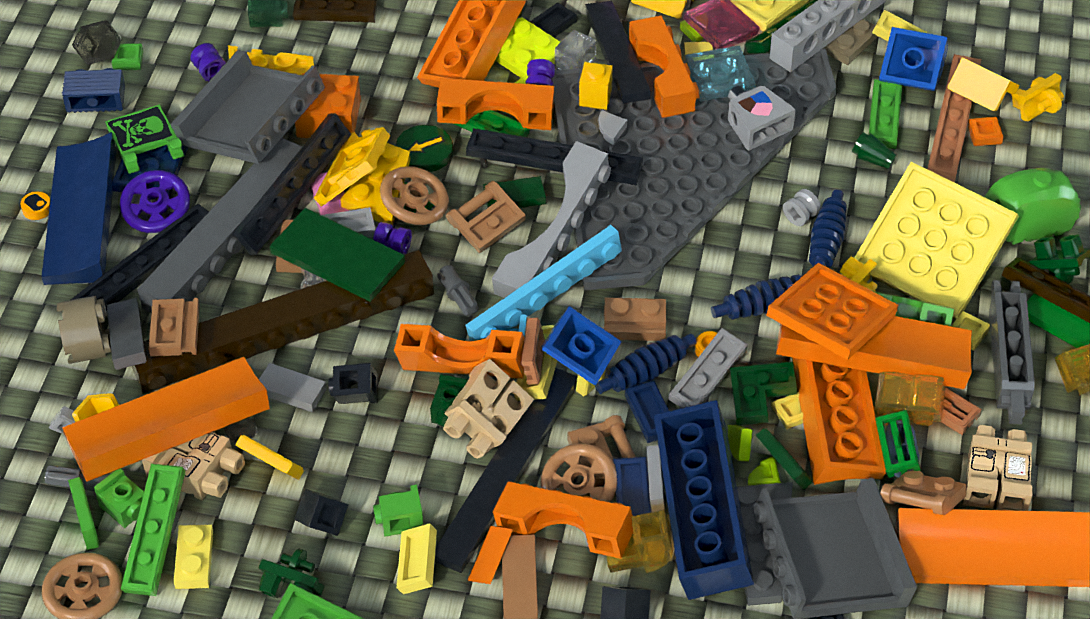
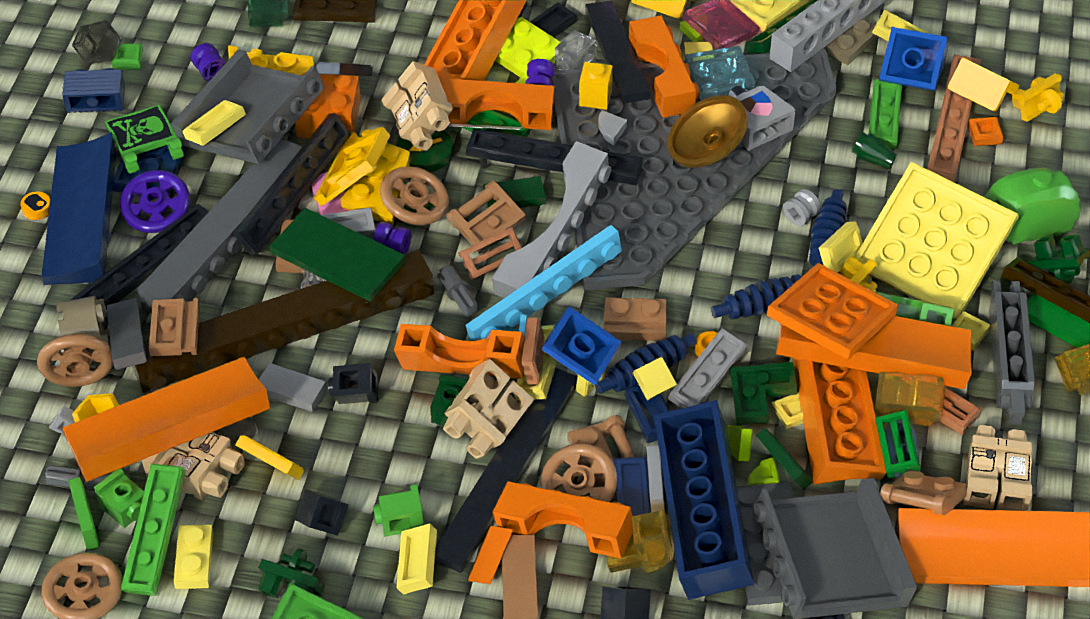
none -> medium nougat plate [37,334,114,387]
none -> light yellow tile [183,100,246,146]
none -> black tile [316,62,373,76]
none -> tan hips [382,61,453,150]
none -> white sticker [449,124,522,130]
none -> nougat tile [458,227,522,280]
none -> light yellow tile [632,357,677,400]
none -> pearl gold dish [667,95,748,168]
none -> light yellow tile [819,221,863,273]

